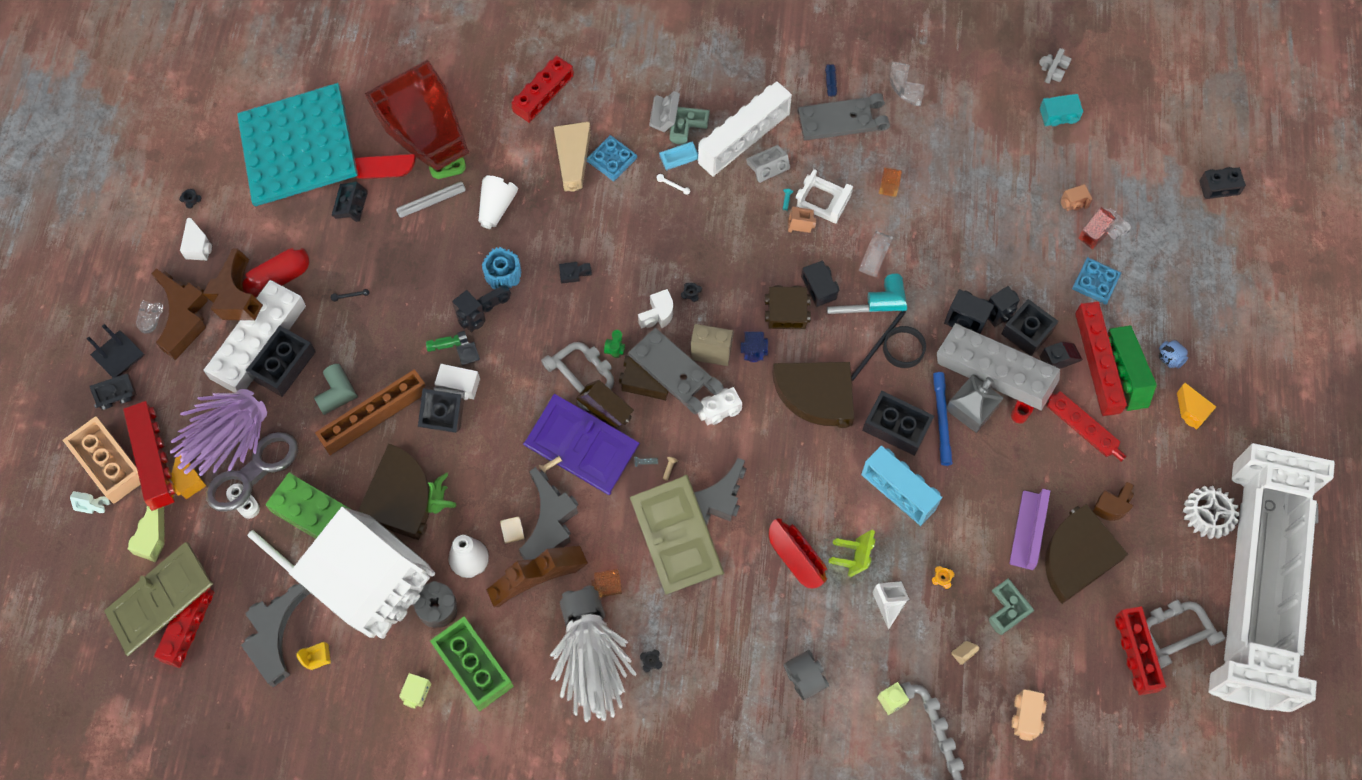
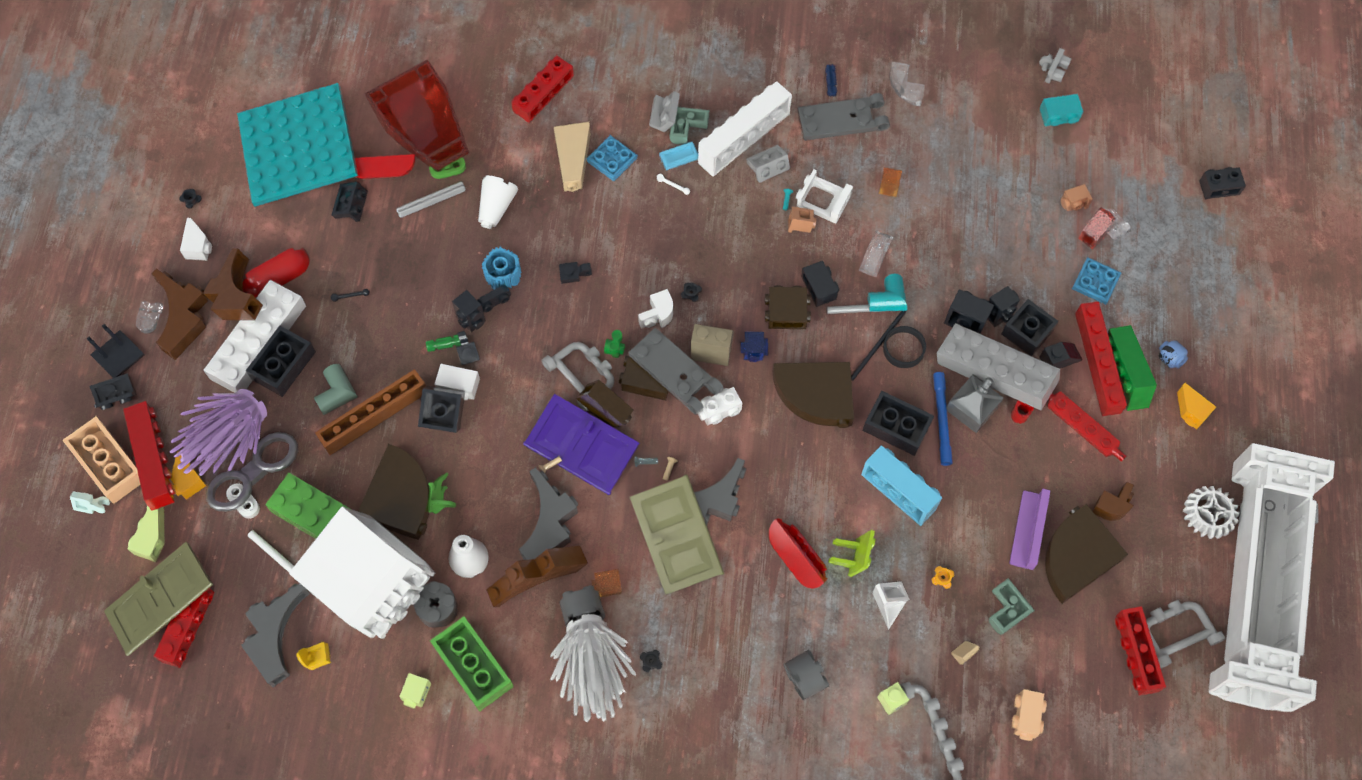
tan slope [500,517,525,544] -> none

